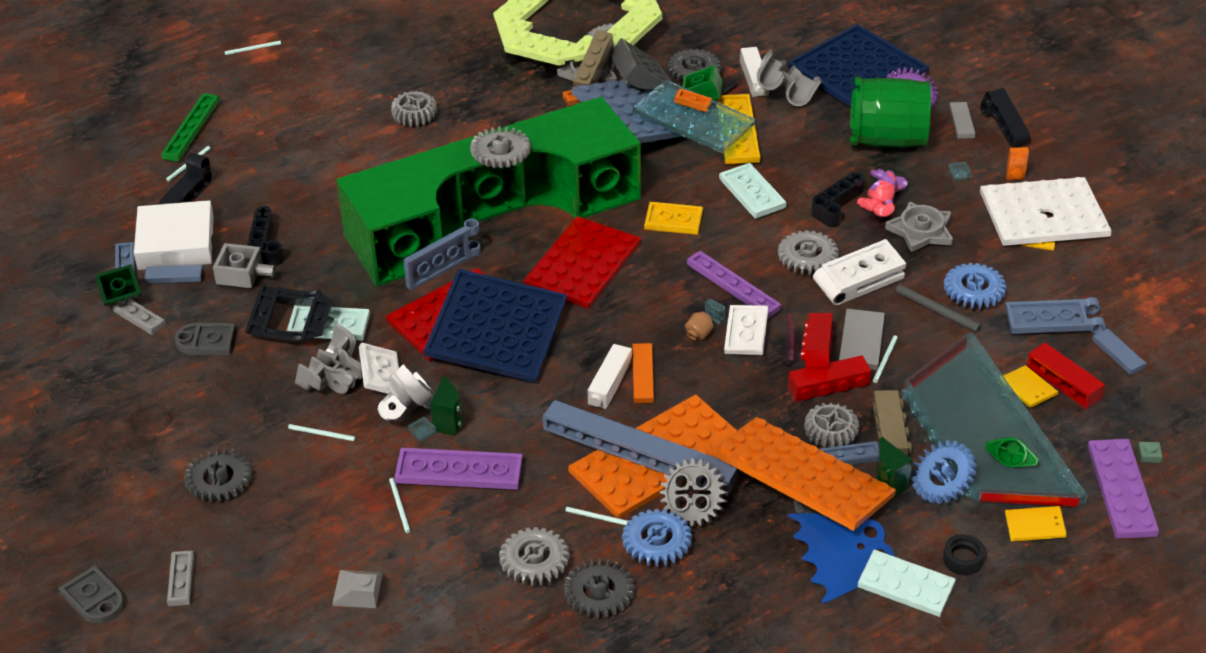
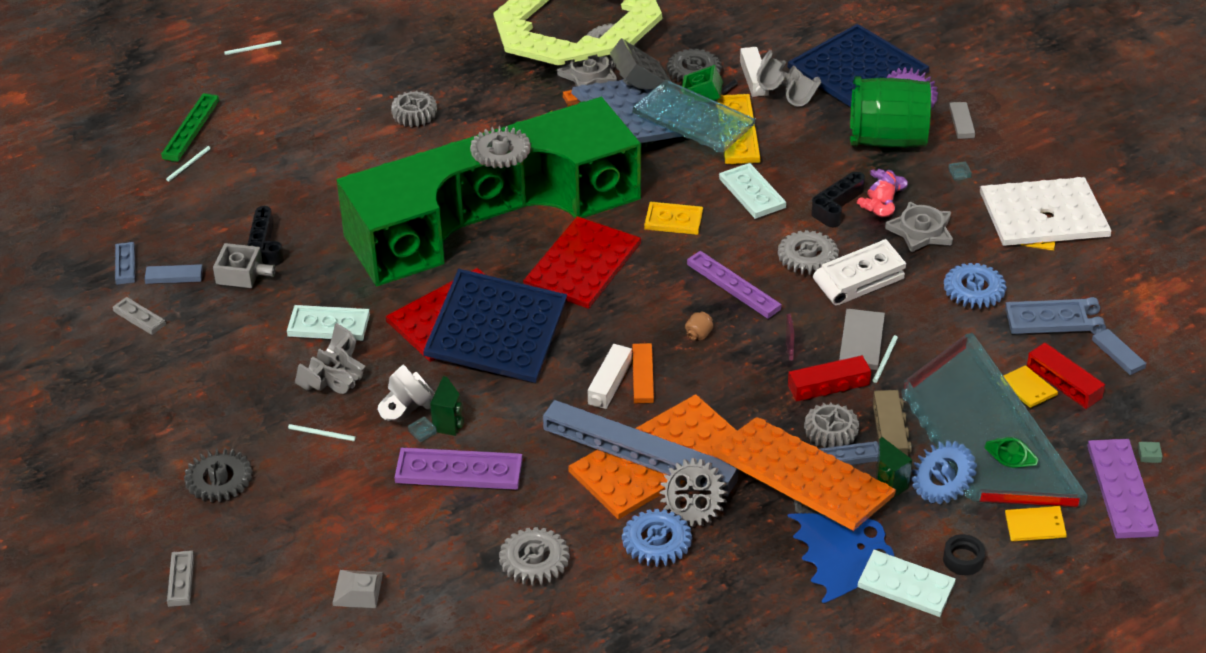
dark grey tile [58,566,124,624] -> none
dark green slope [95,264,142,306] -> none
white tile [134,200,214,270] -> none
black beam [158,152,212,205] -> none
dark grey tile [175,323,236,355] -> none
black wedge [245,283,332,341] -> none
white tile [359,343,399,394] -> none
light aqua axle [389,478,410,533] -> none
sand blue hinge [403,219,481,291] -> none
dark grey gear [563,558,635,618] -> none
light aqua axle [566,507,628,526] -> none
dark tan brick [573,30,614,87] -> none
orange plate [674,88,712,112] -> none
clear light blue plate [705,299,725,324] -> none
white tile [724,305,769,355] -> none
red brick [801,313,833,367] -> none
dark grey piece [896,284,981,333] -> none
black beam [980,88,1031,147] -> none
orange plate [1006,147,1029,180] -> none

